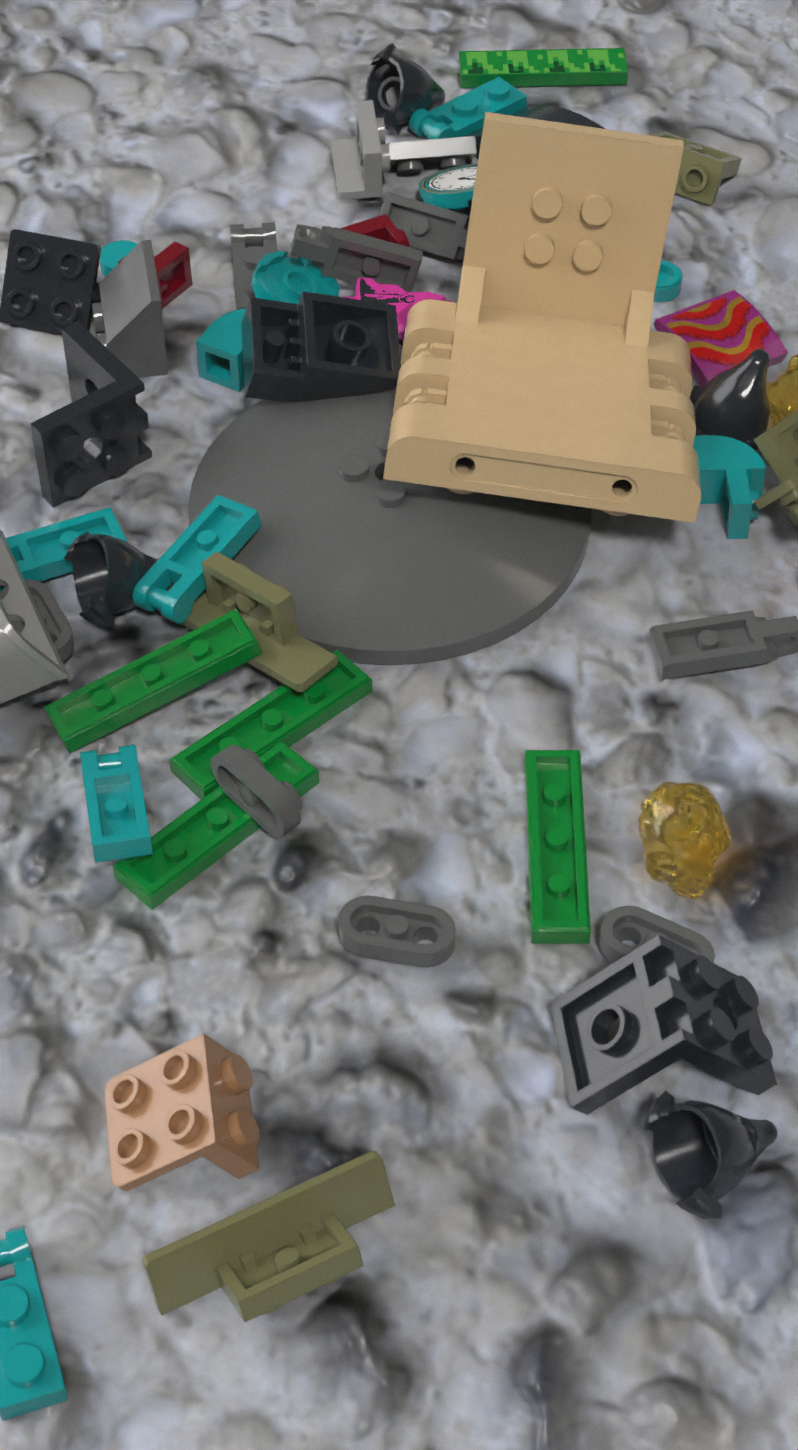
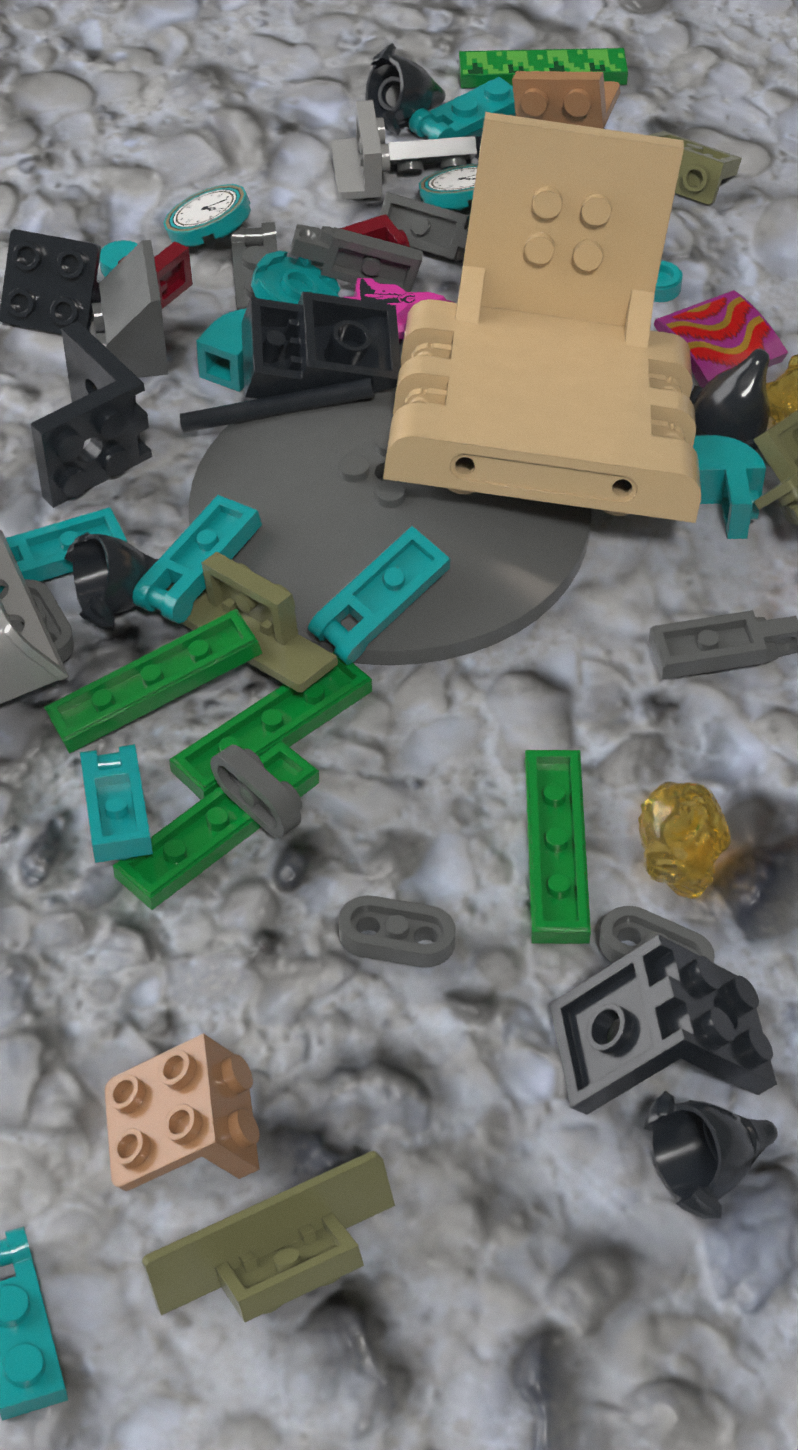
none -> tile [163,184,251,247]
none -> black bar [180,377,375,433]
none -> teal plate [308,526,450,665]
none -> medium nougat bracket [512,71,620,129]

